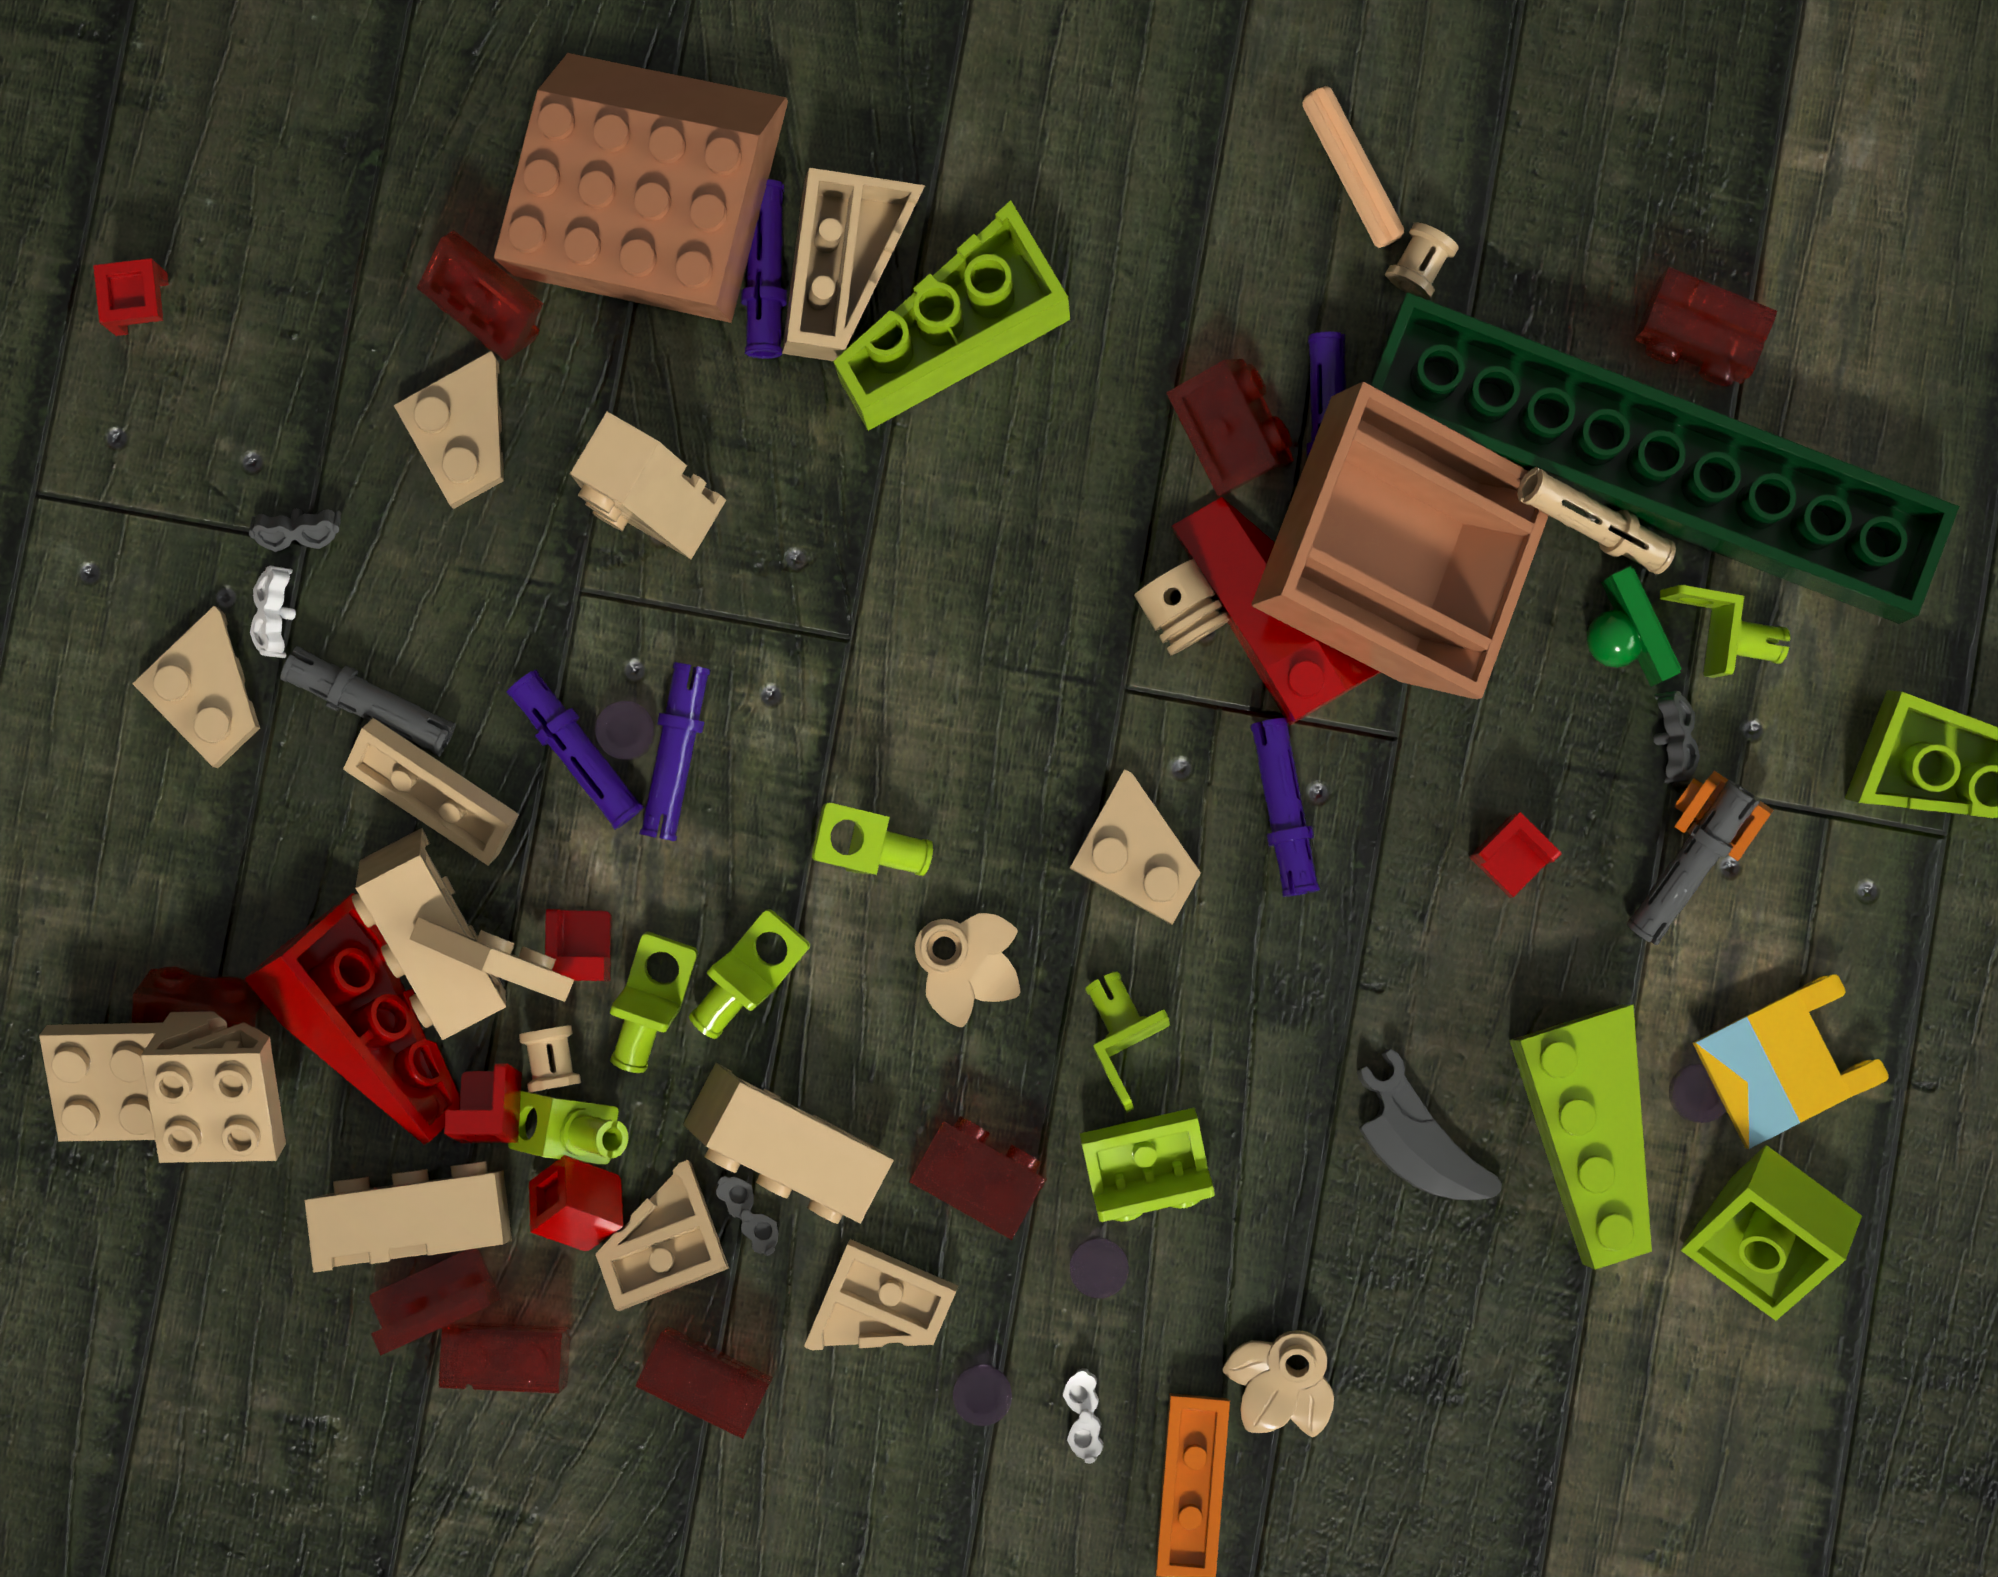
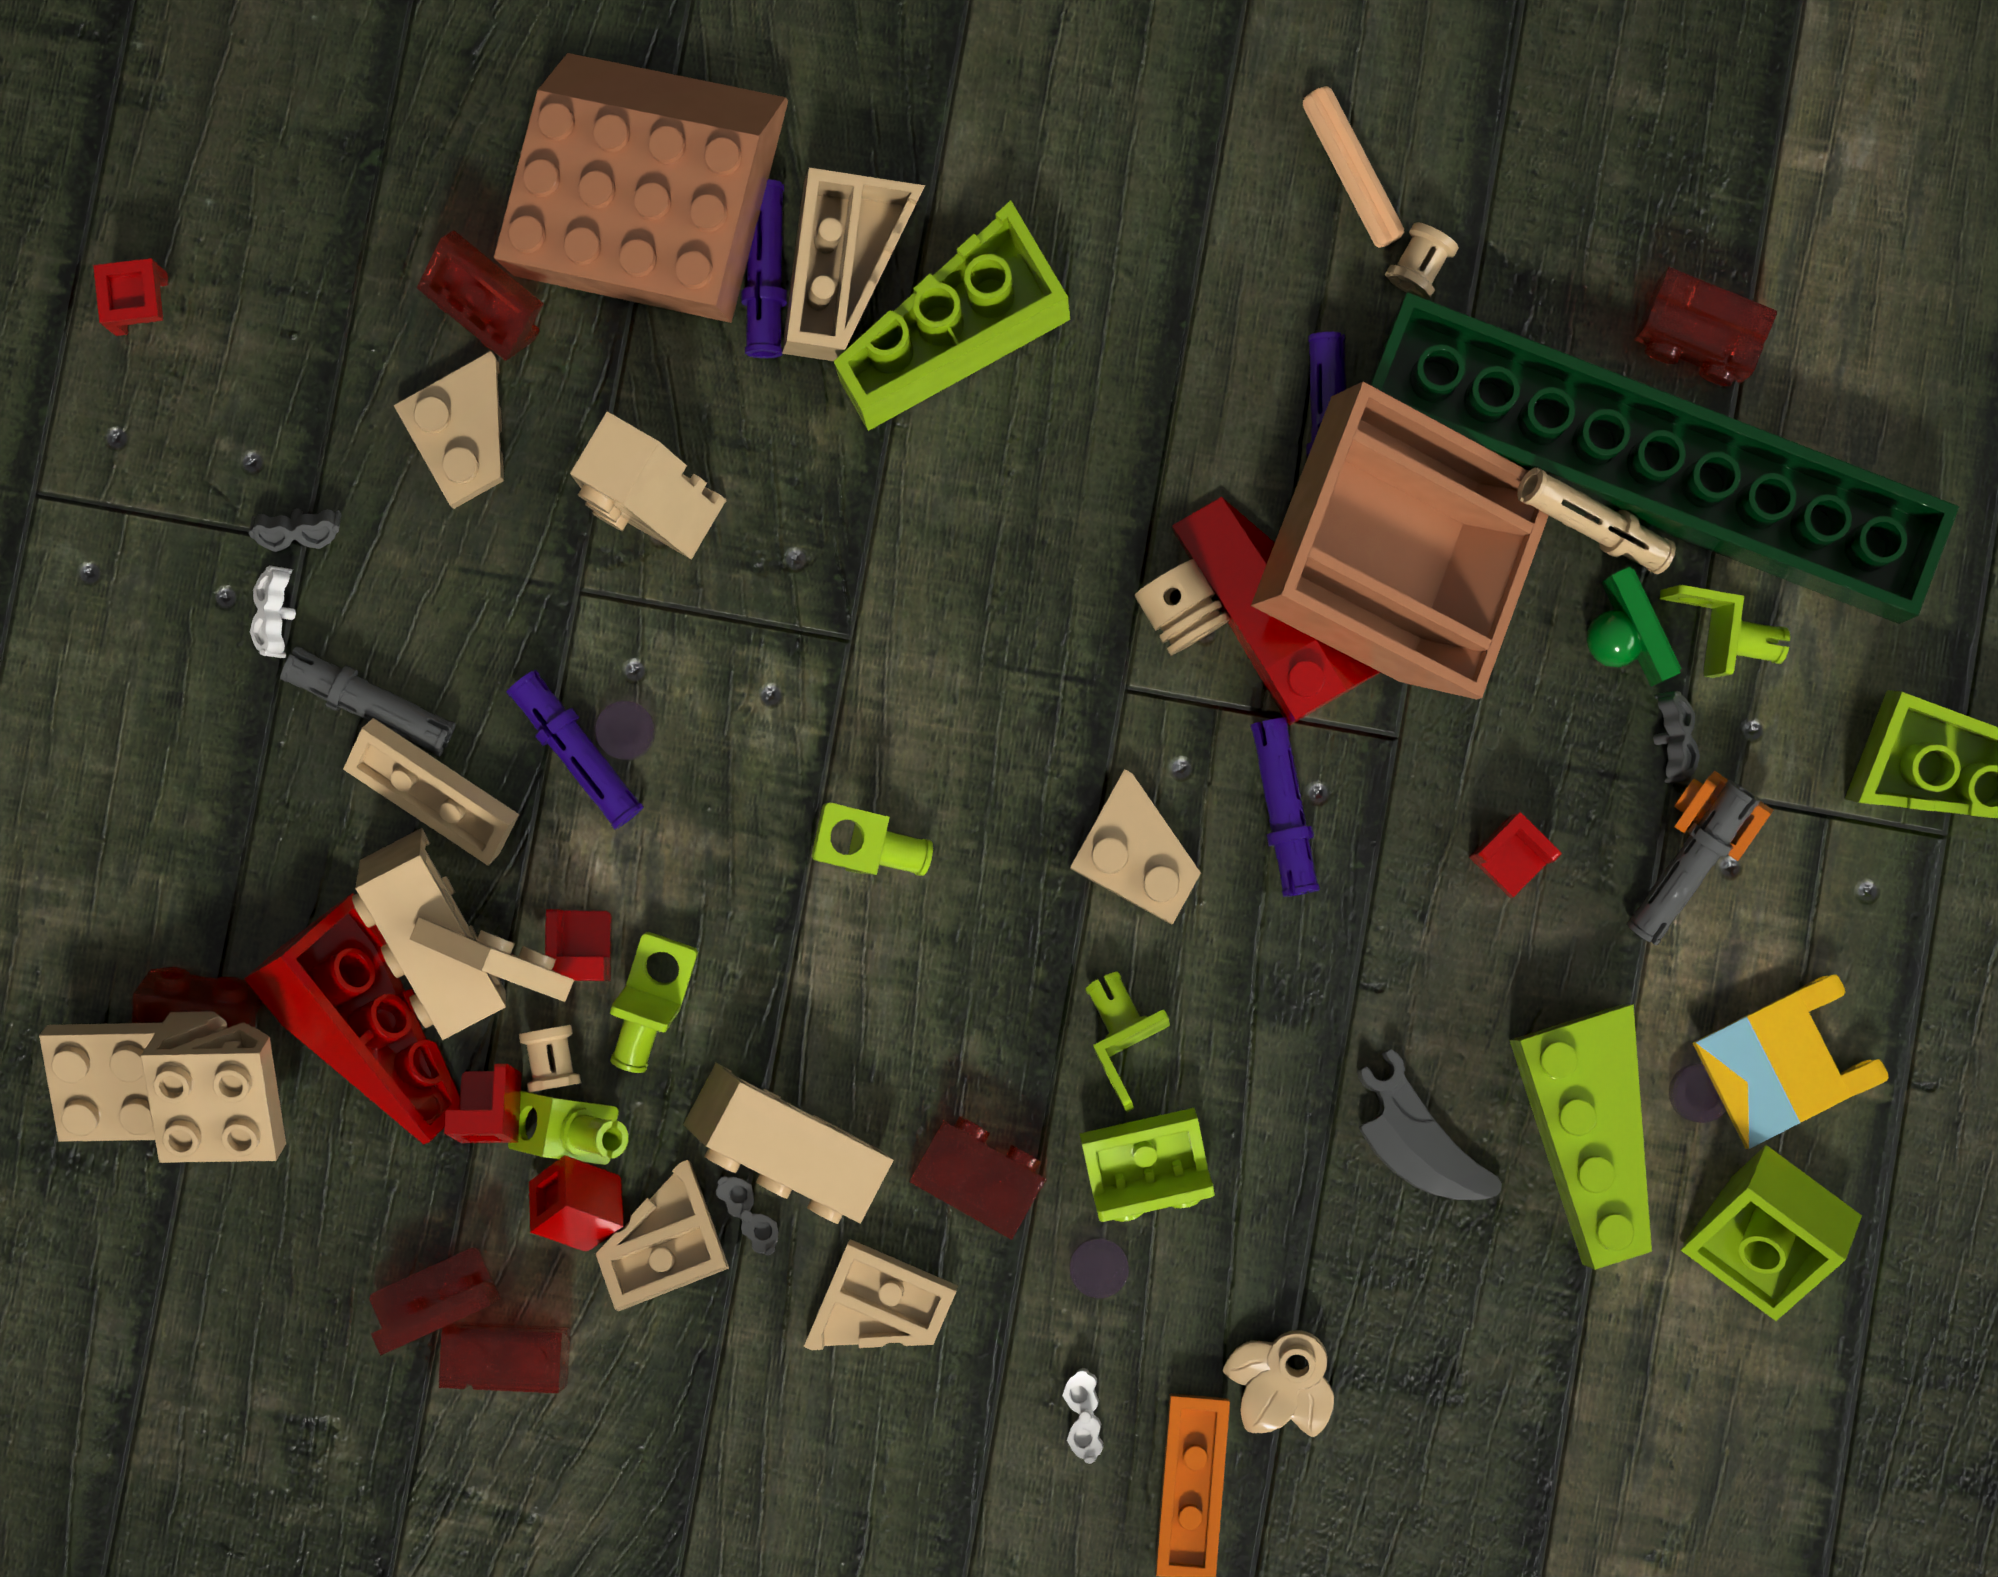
tan wing [132,606,260,768] -> none
tan wedge [305,1161,512,1273] -> none
clear red brick [635,1326,773,1439] -> none
dark purple pin [639,662,711,841] -> none
lime bracket [689,909,810,1039] -> none
tan plate [915,913,1020,1027] -> none
clear purple tile [953,1364,1012,1426] -> none
clear red bracket [1167,359,1294,496] -> none

